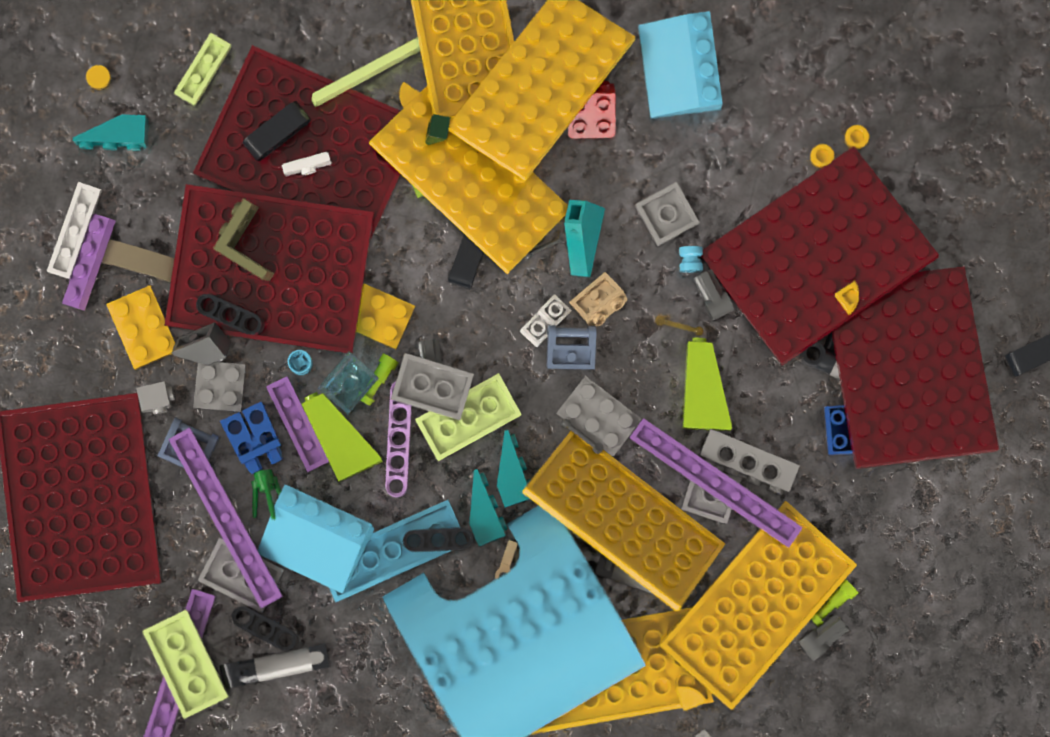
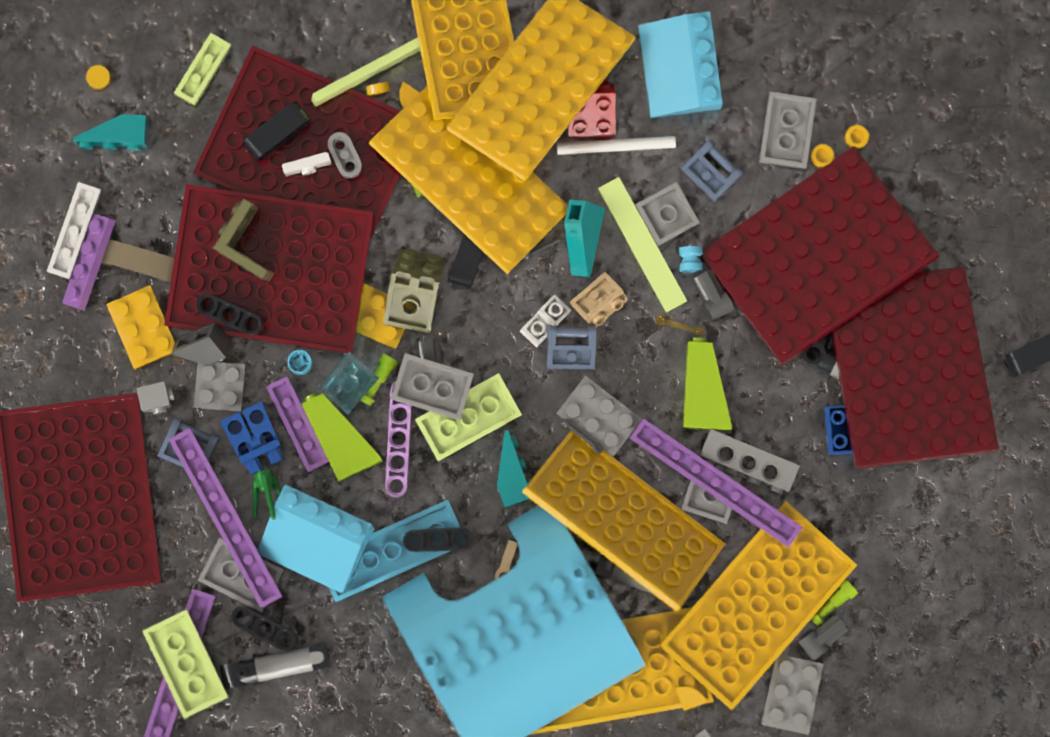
dark green slope [425,114,450,145] -> none
teal slope [469,469,508,547] -> none
yellow tile [835,281,859,315] -> none
none -> light grey plate [328,132,362,179]
none -> yellow tile [366,82,390,96]
none -> olive bracket [383,249,446,333]
none -> white piece [557,136,676,155]
none -> yellowish green tile [598,177,687,313]
none -> sand blue plate [681,139,744,202]
none -> light grey plate [759,92,816,169]
none -> light grey plate [761,654,823,735]

